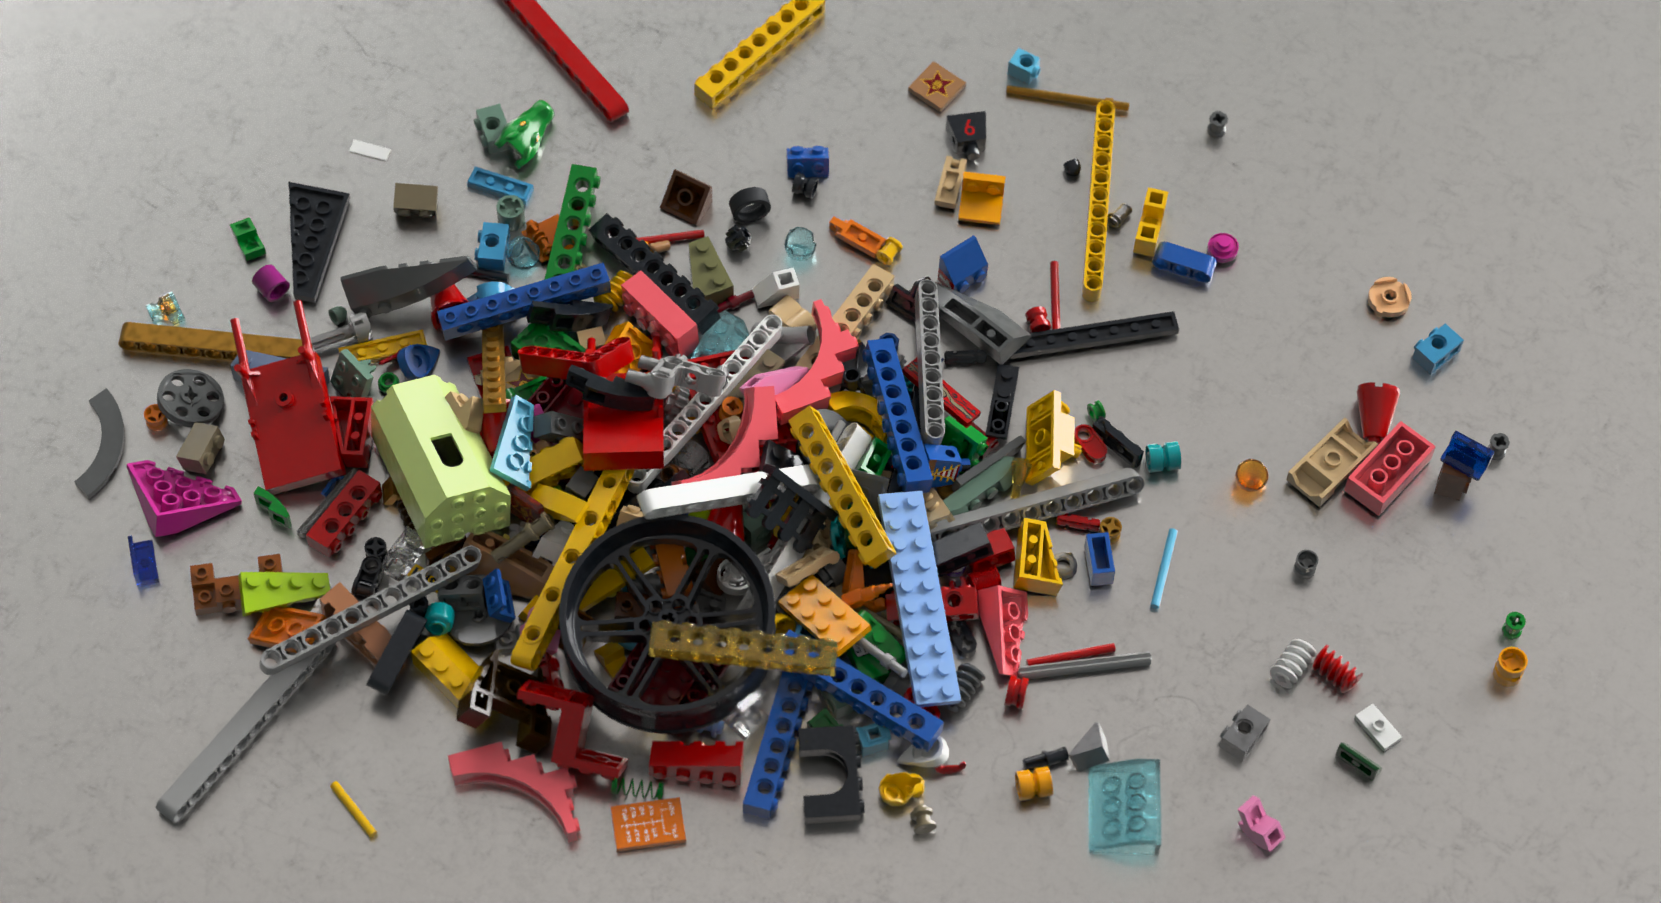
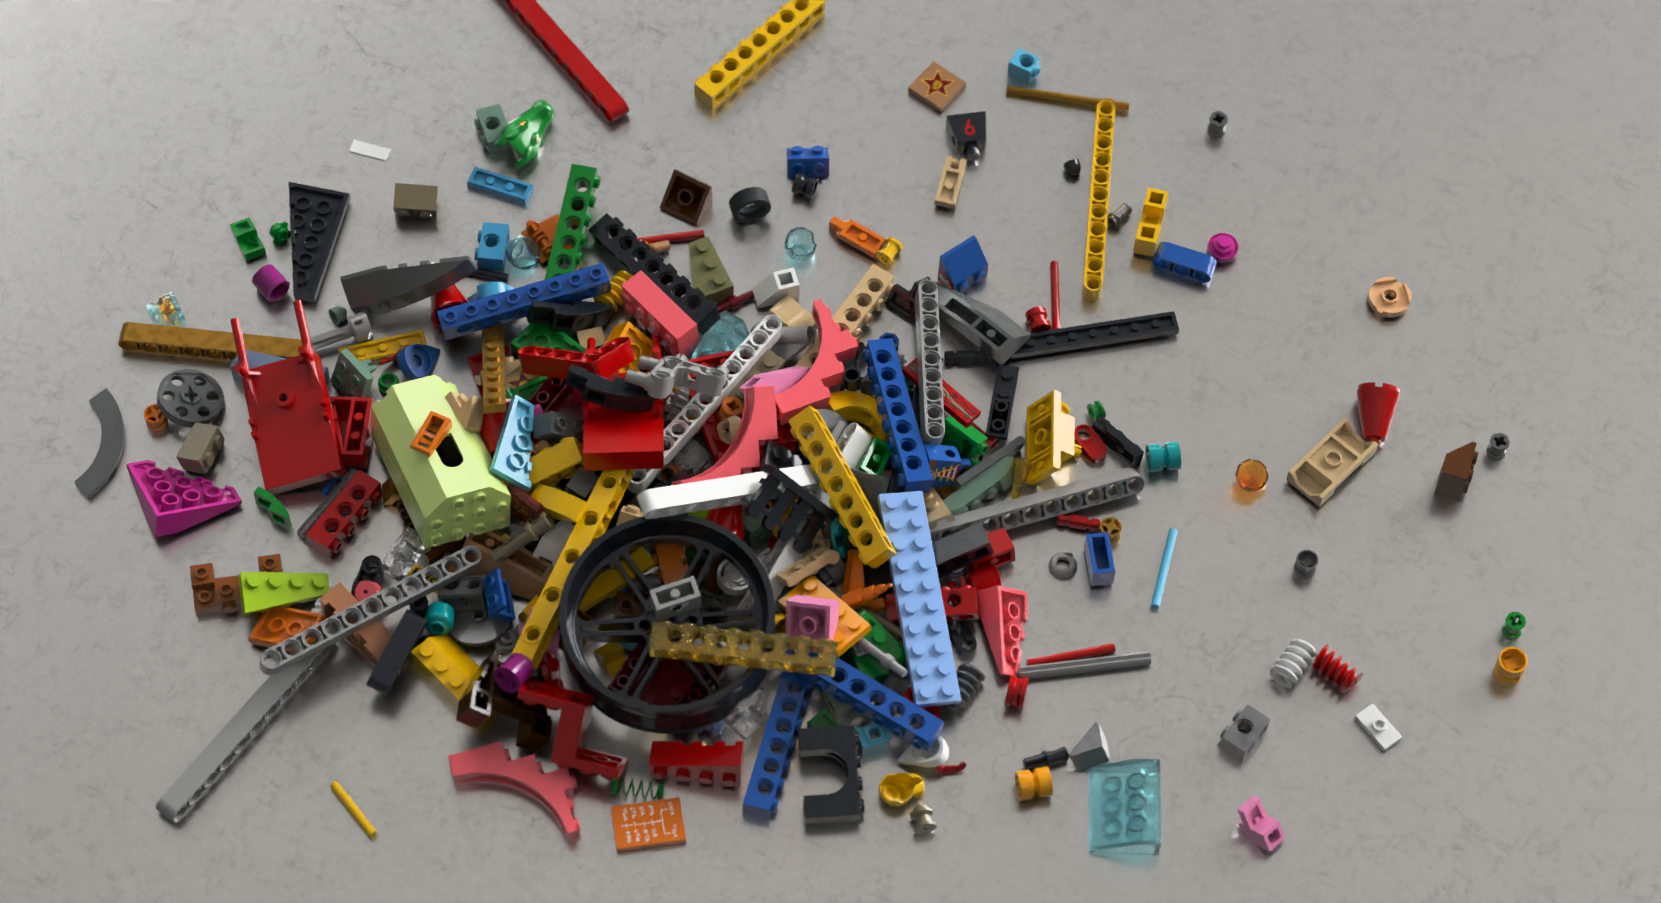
clear blue panel [128,535,160,587] -> none
black wheel [364,537,388,563] -> none
sand green piece [496,195,526,232] -> none
black gear [725,225,751,253] -> none
light orange bracket [958,171,1006,225] -> none
yellow wedge [1013,518,1063,596] -> none
dark green slope [1336,742,1382,780] -> none
coral brick [1344,421,1436,516] -> none
dark azure brick [1412,323,1464,375] -> none
clear blue panel [1440,430,1495,481] -> none
none -> green plate [269,221,291,245]
none -> coral wheel [355,580,382,601]
none -> orange slope [410,411,452,457]
none -> magenta piece [494,653,534,693]
none -> light grey brick [649,576,702,621]
none -> bright pink slope [785,595,839,651]

